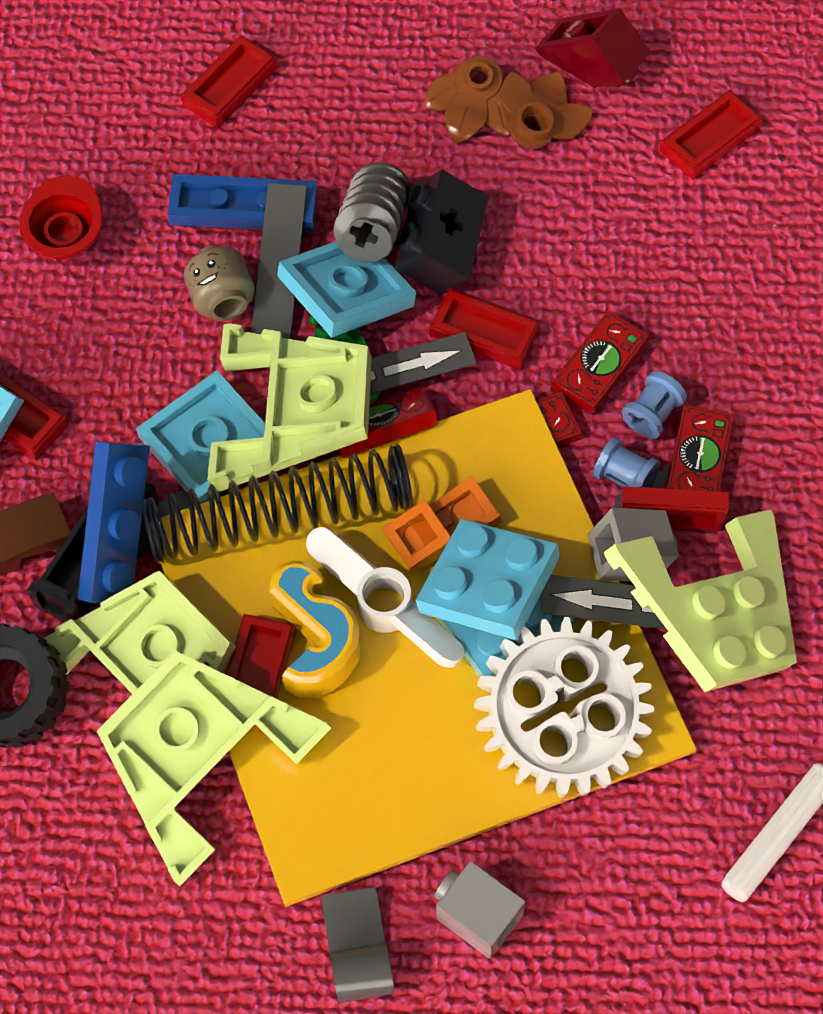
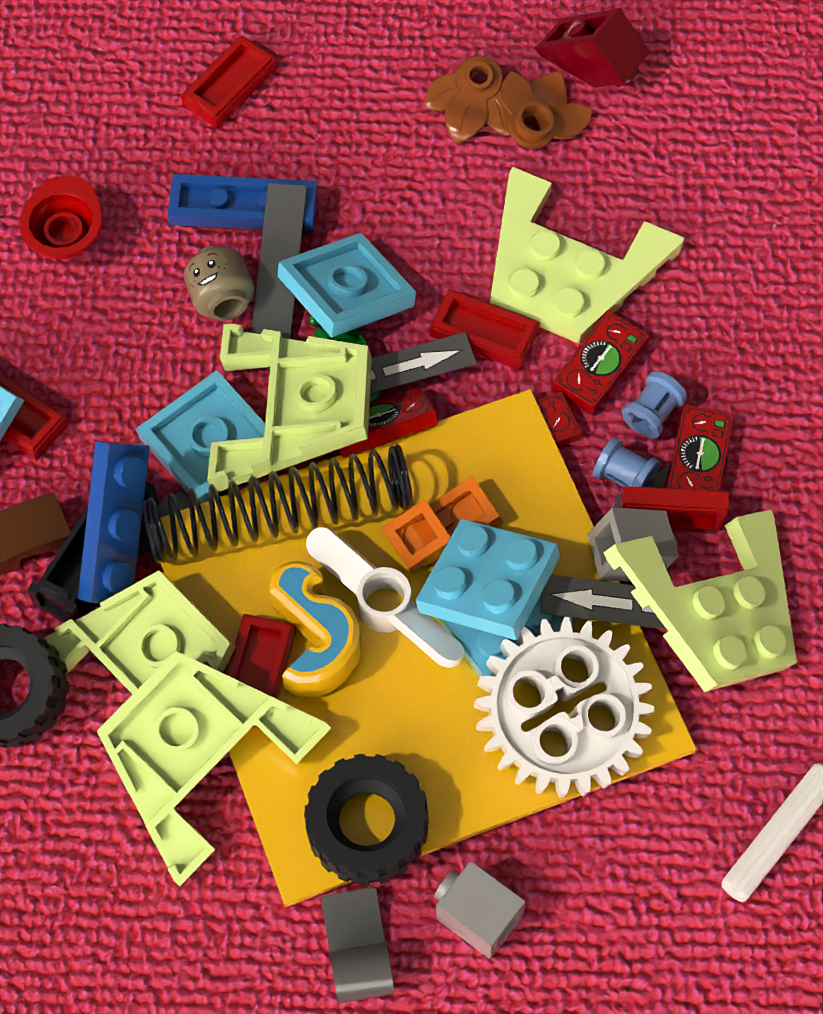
dark grey piece [333,162,411,263] -> none
black brick [394,169,488,295] -> none
red tile [660,90,763,181] -> none
none -> black tyre [304,754,429,886]
none -> yellowish green wing [490,167,684,344]

